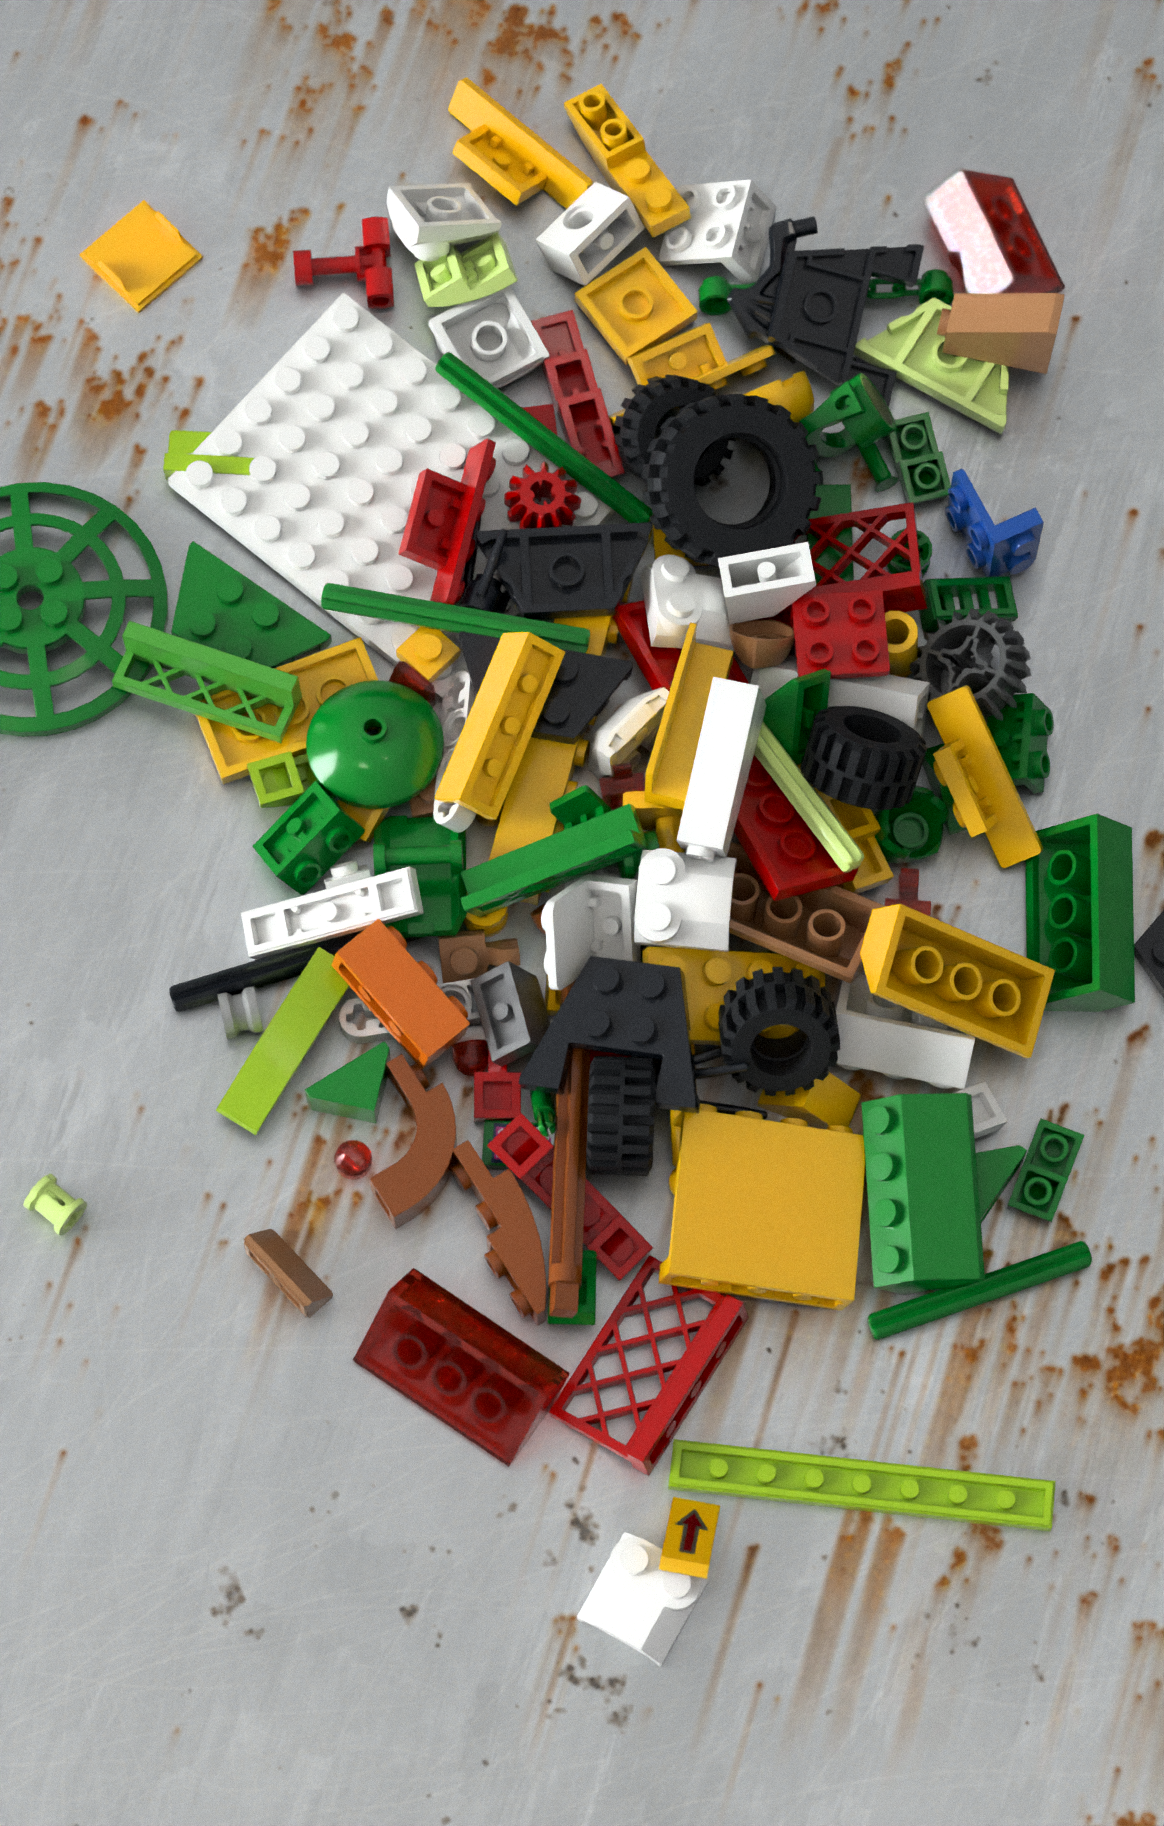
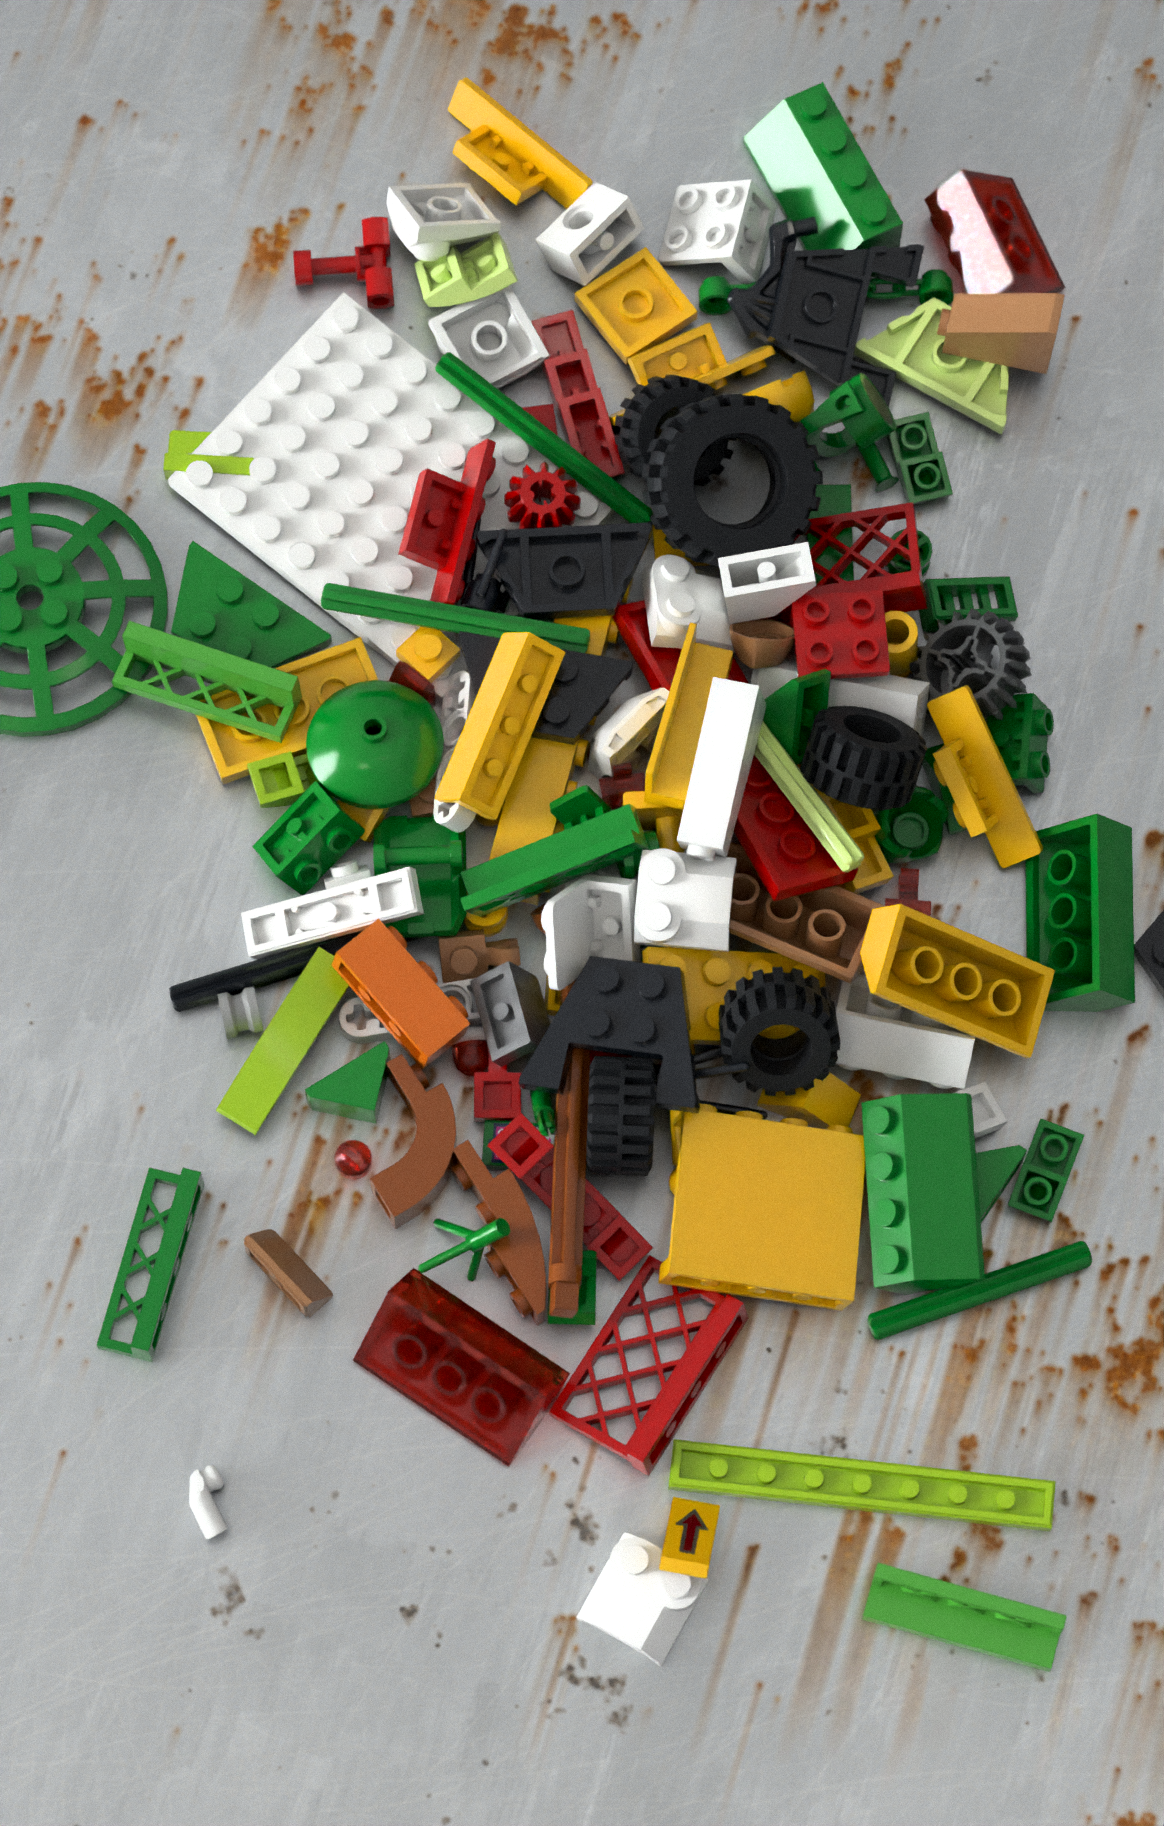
yellowish green bush [24,1173,87,1236] -> none
yellow piece [79,200,203,313] -> none
yellow slope [564,84,691,238] -> none
blue bracket [945,469,1044,577] -> none
none -> green fence [97,1167,204,1362]
none -> white arm [189,1465,228,1539]
none -> green plant [418,1218,510,1281]
none -> green slope [743,82,903,250]
none -> bright green fence [862,1563,1067,1672]

